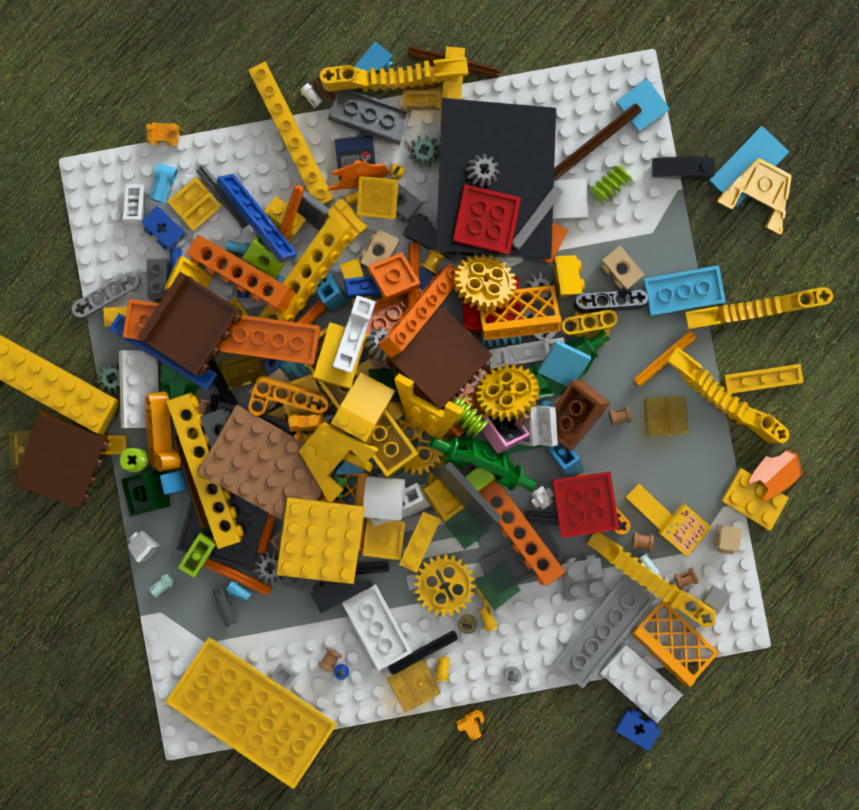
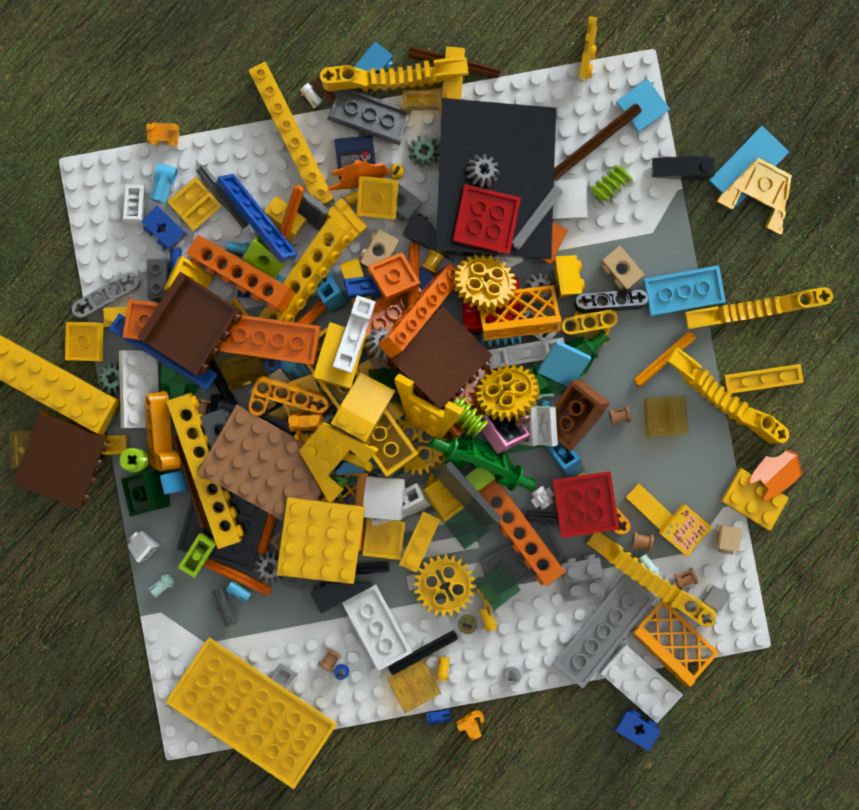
none -> yellow plate [65,322,104,361]
none -> blue pin [426,709,451,726]
none -> yellow wing [579,16,597,83]

